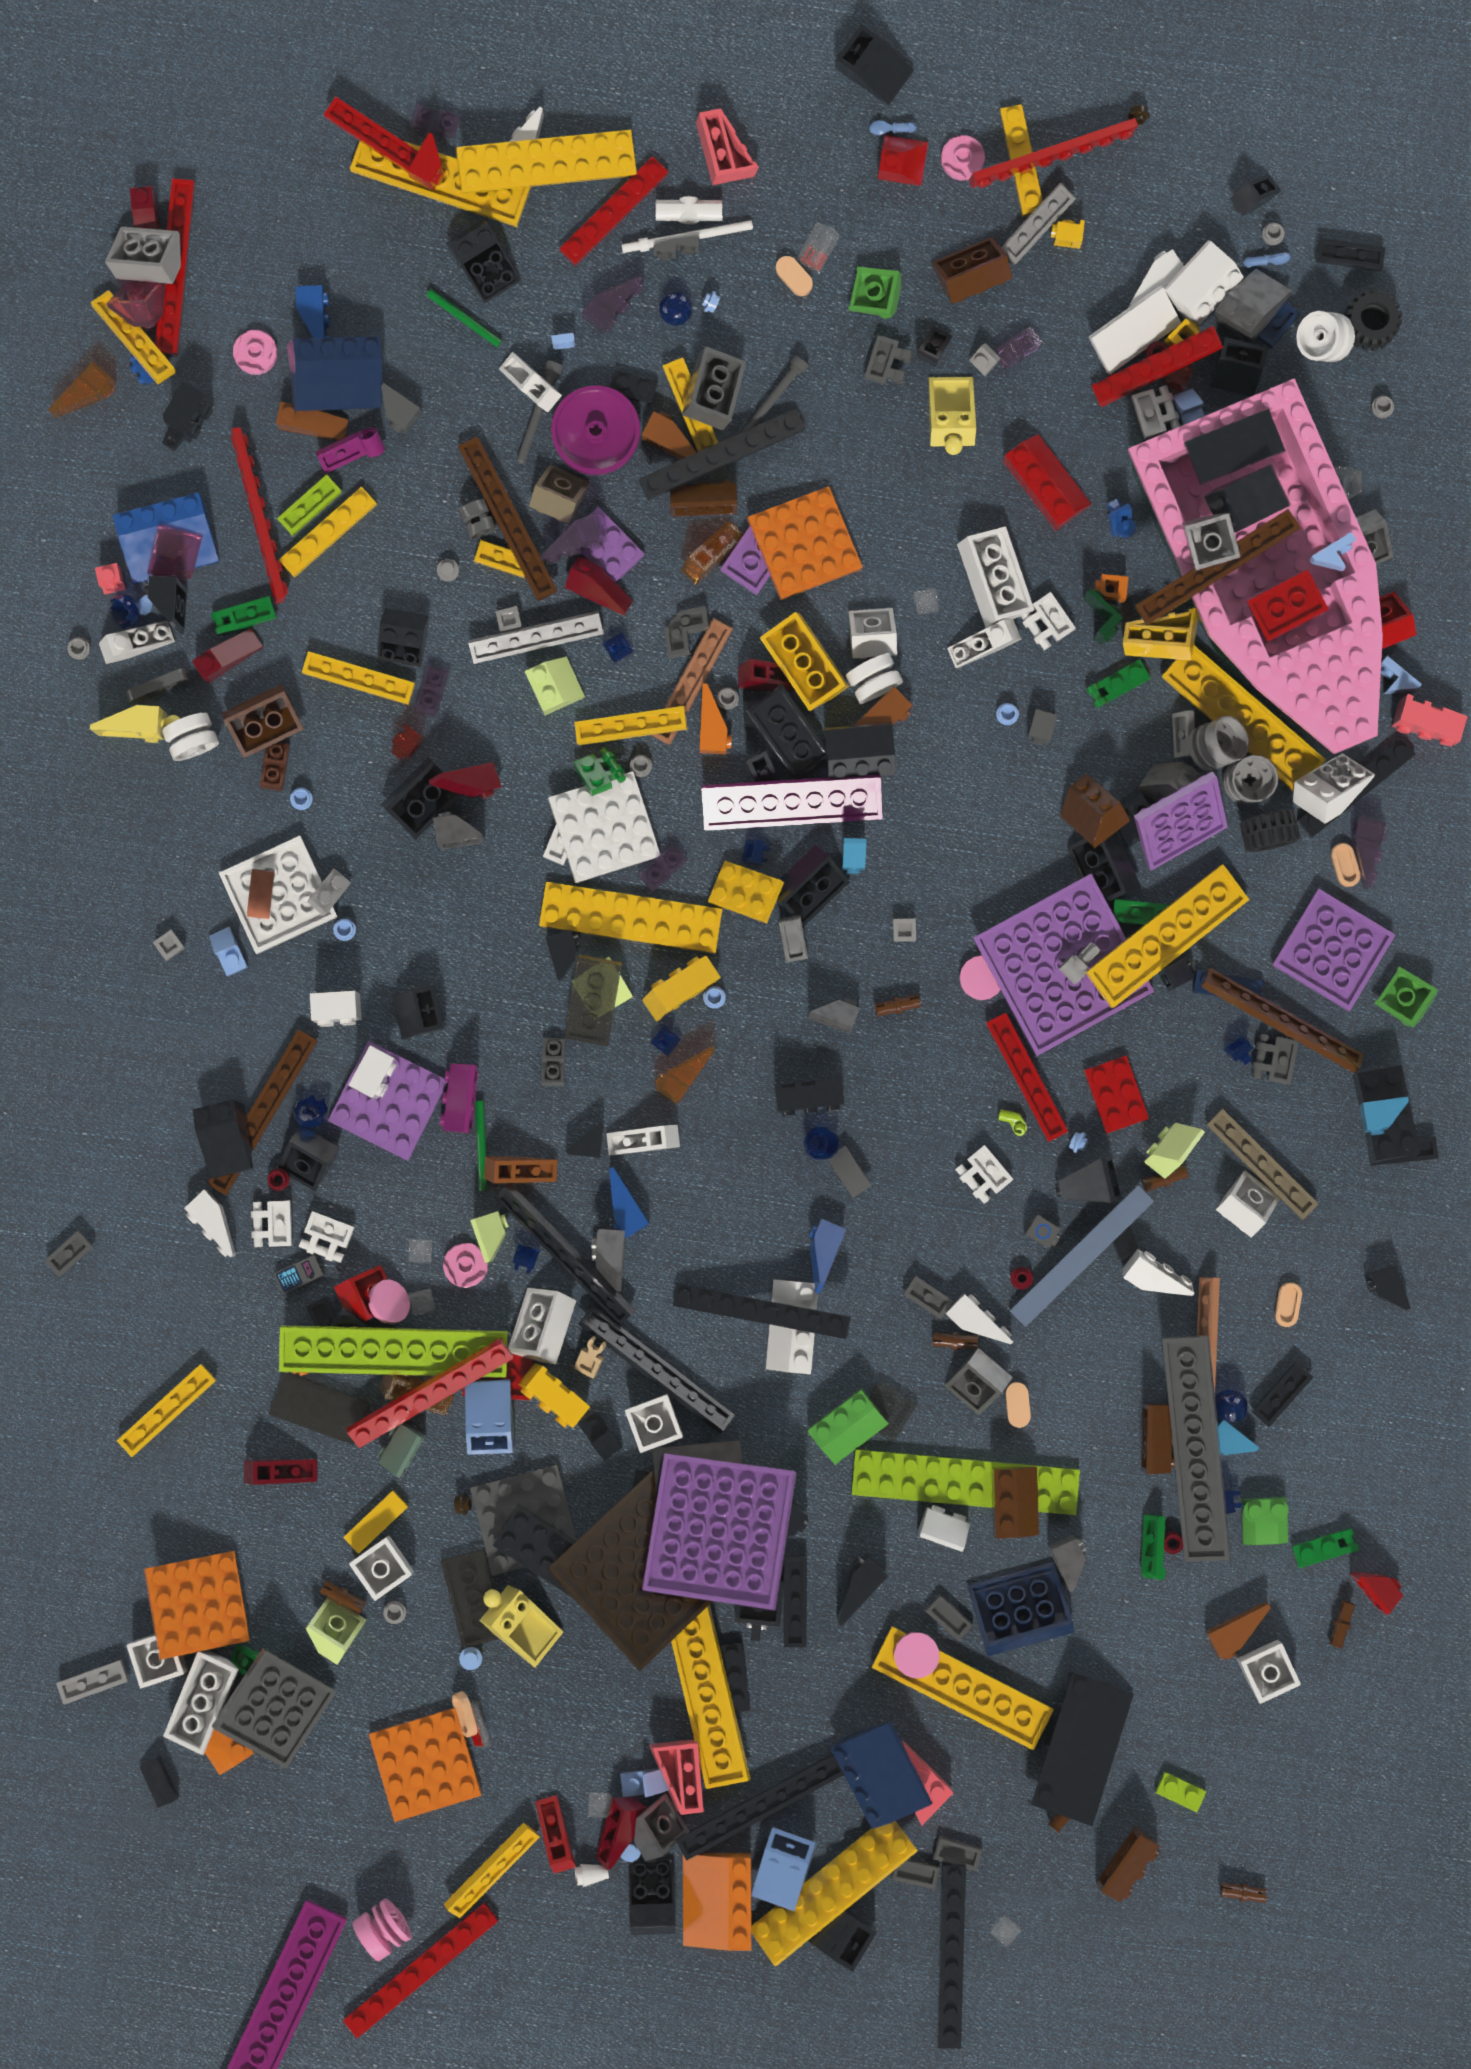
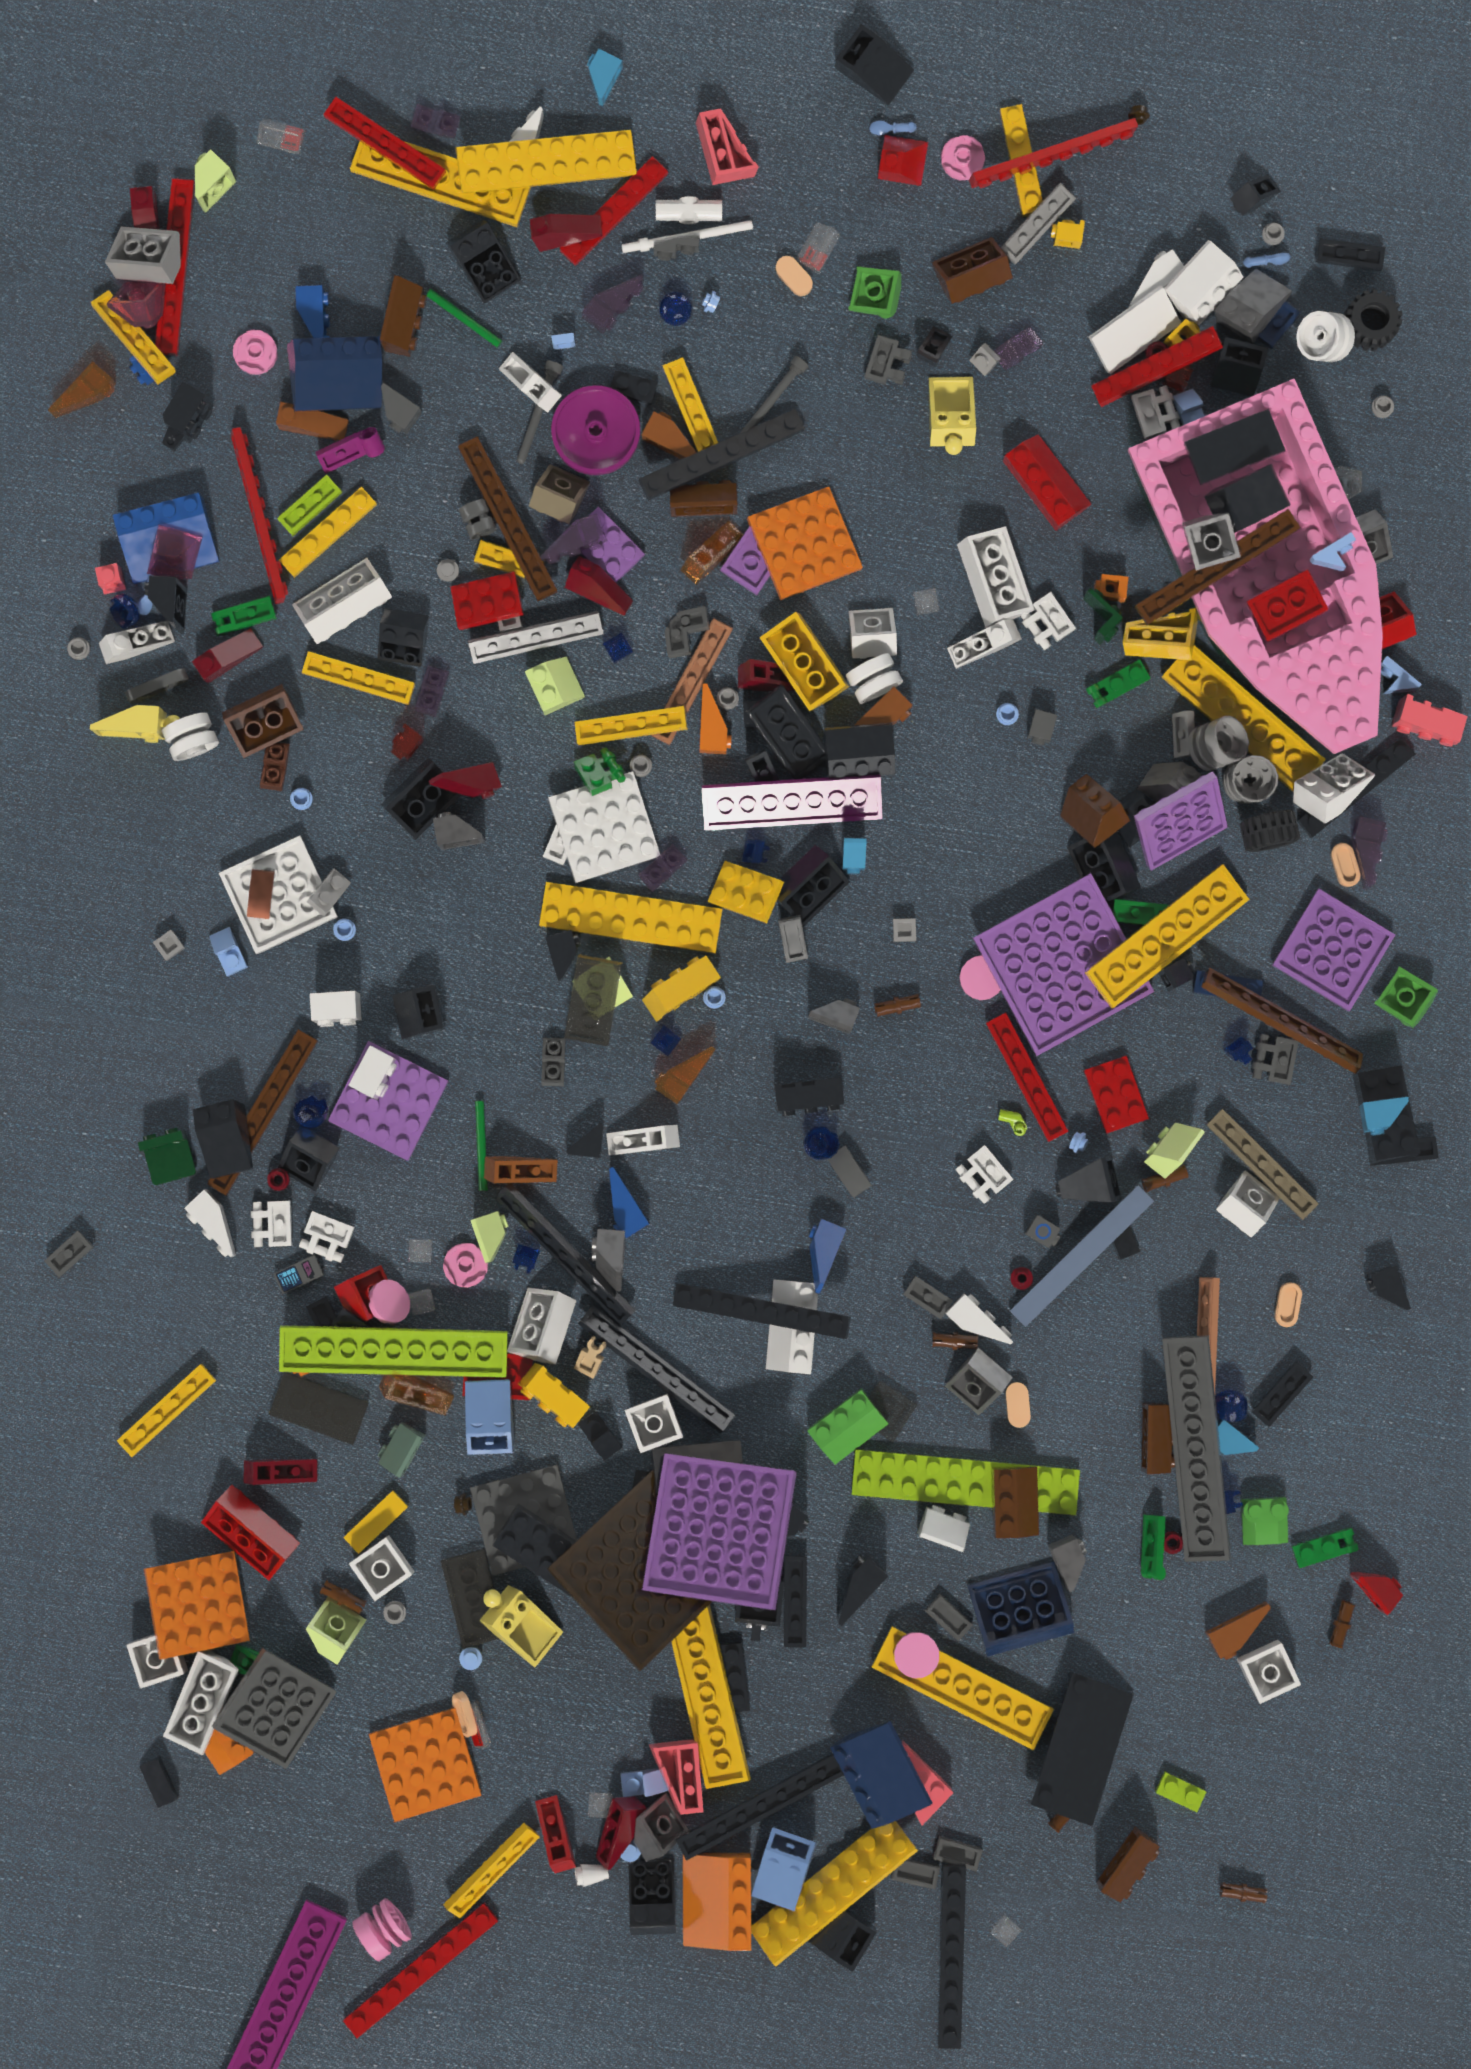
light grey plate [56,1659,129,1705] -> none
plate [346,1338,513,1448] -> none
red slope [407,133,444,190] -> none
magenta slope [440,1064,479,1134] -> none
dark grey brick [682,346,746,430] -> none
light grey axle [1058,942,1100,985] -> none
blue hips [1107,499,1136,538] -> none
white slope [1122,1249,1194,1296] -> none
none -> dark green bracket [138,1128,196,1185]
none -> yellowish green slope [195,149,236,213]
none -> red slope [201,1485,300,1581]
none -> clear slope [257,119,306,154]
none -> white slope [292,558,392,644]
none -> reddish brown slope [380,275,427,357]
none -> red plate [450,571,524,630]
none -> dark red slope [530,214,603,252]
none -> dark azure slope [587,49,623,106]

